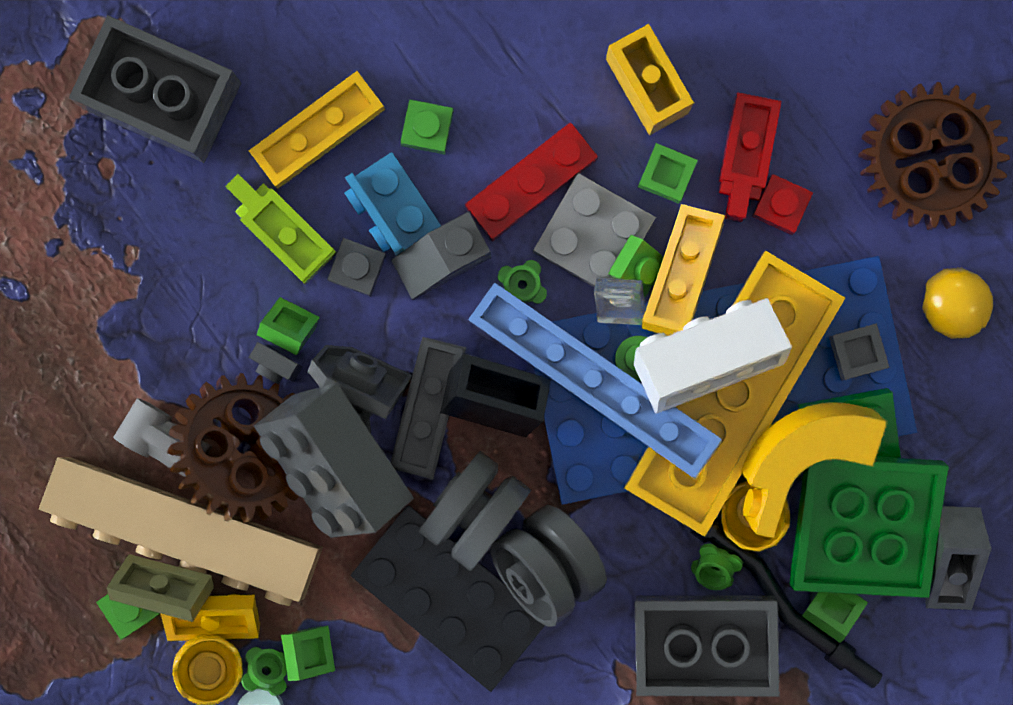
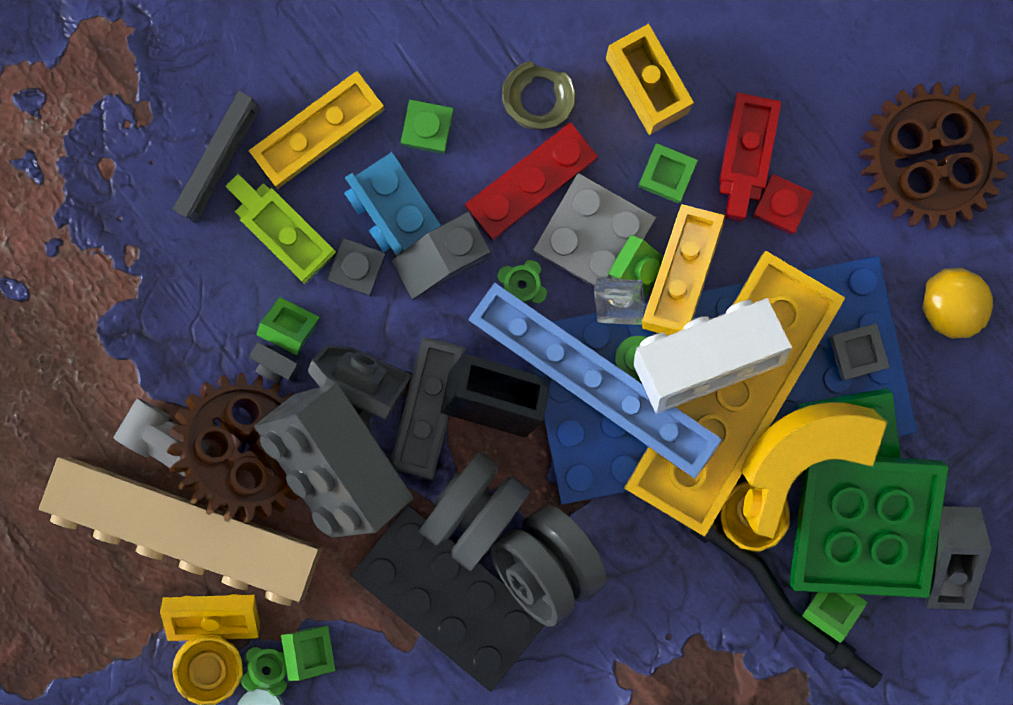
dark grey brick [69,15,241,163] -> none
bright green plate [96,594,161,640] -> none
olive plate [106,554,214,622] -> none
dark grey brick [635,595,779,697] -> none
bright green plate [691,544,743,590] -> none
none -> dark grey tile [172,91,260,223]
none -> olive piece [502,61,576,130]

